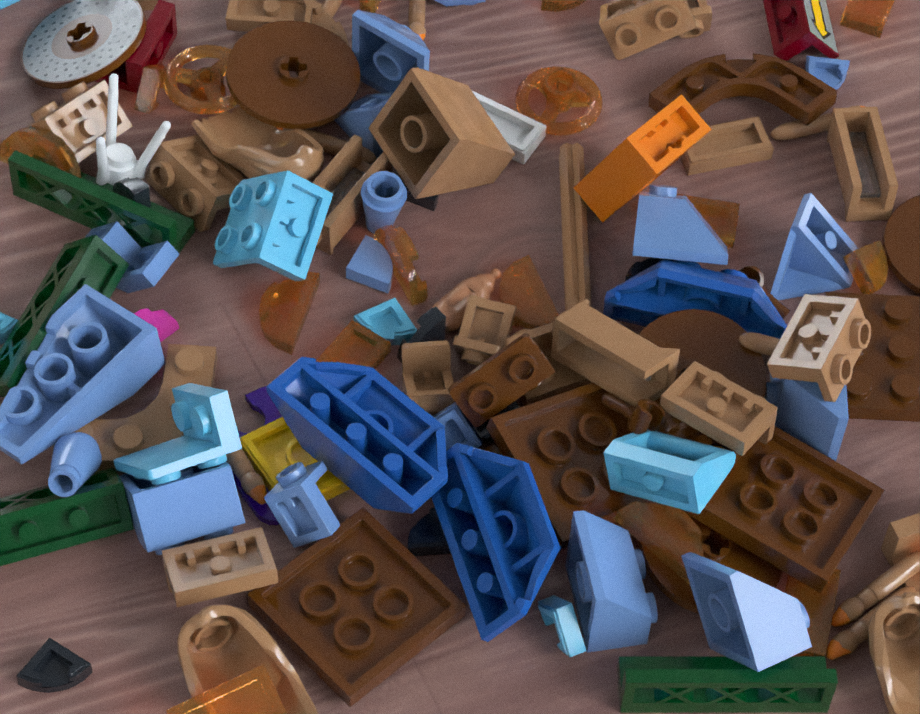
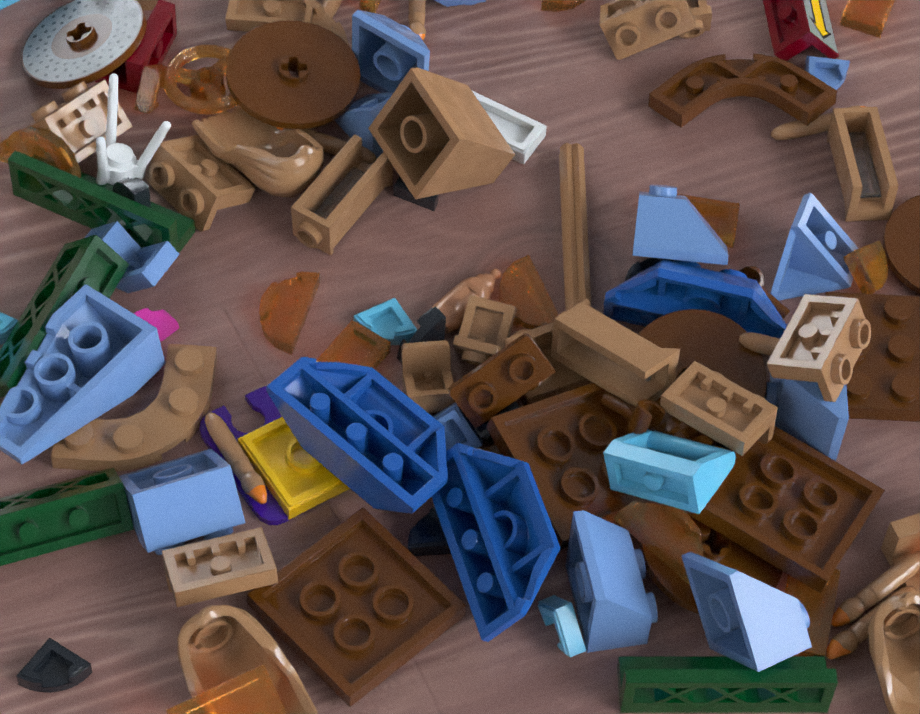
medium blue cone [48,432,102,497] -> none
medium azure bracket [113,383,242,485] -> none
medium azure bracket [213,170,333,281] -> none
medium blue bracket [264,461,340,548] -> none
medium blue tile [346,235,393,294] -> none
medium blue cone [361,171,407,235] -> none
clear orange tile [374,225,428,306] -> none
clear orange piece [515,66,603,136] -> none
orange window [573,94,712,223] -> none
medium nougat tile [680,116,774,176] -> none

